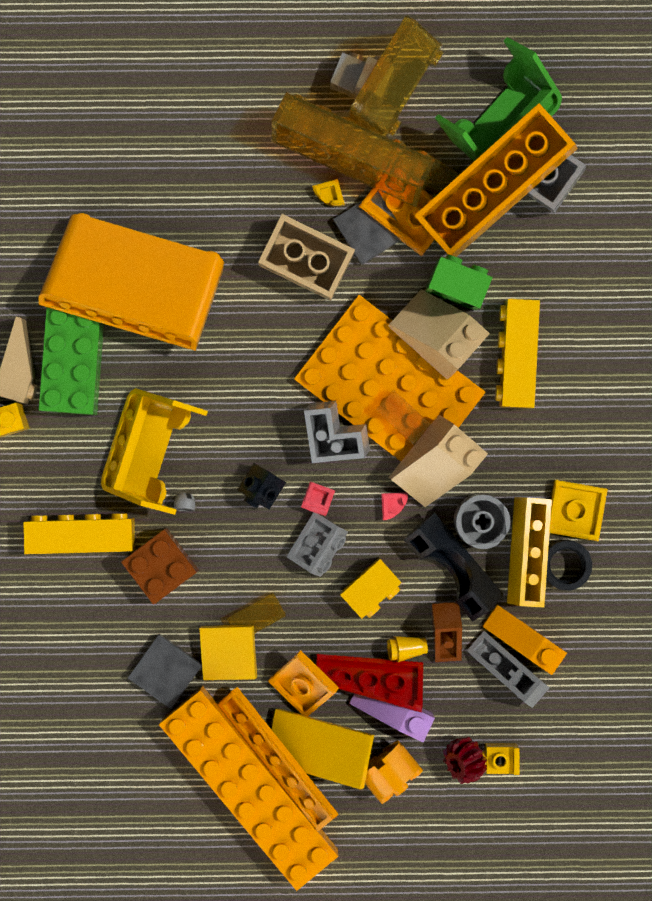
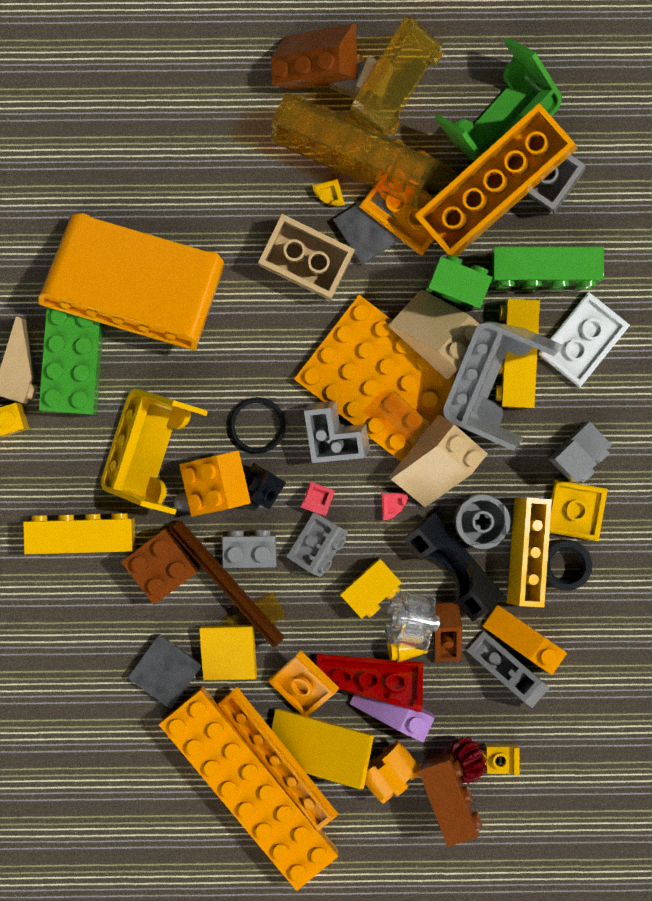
none -> reddish brown axle [169,520,284,647]
none -> light orange brick [179,451,251,517]
none -> light grey bracket [222,530,276,568]
none -> black tyre [229,397,286,454]
none -> dark orange slope [271,23,357,90]
none -> clear brick [385,591,440,651]
none -> dark orange slope [418,753,482,847]
none -> light grey windscreen [443,321,563,451]
none -> bright green brick [489,247,604,290]
none -> white tile [537,292,630,388]
none -> light grey brick [547,422,612,483]

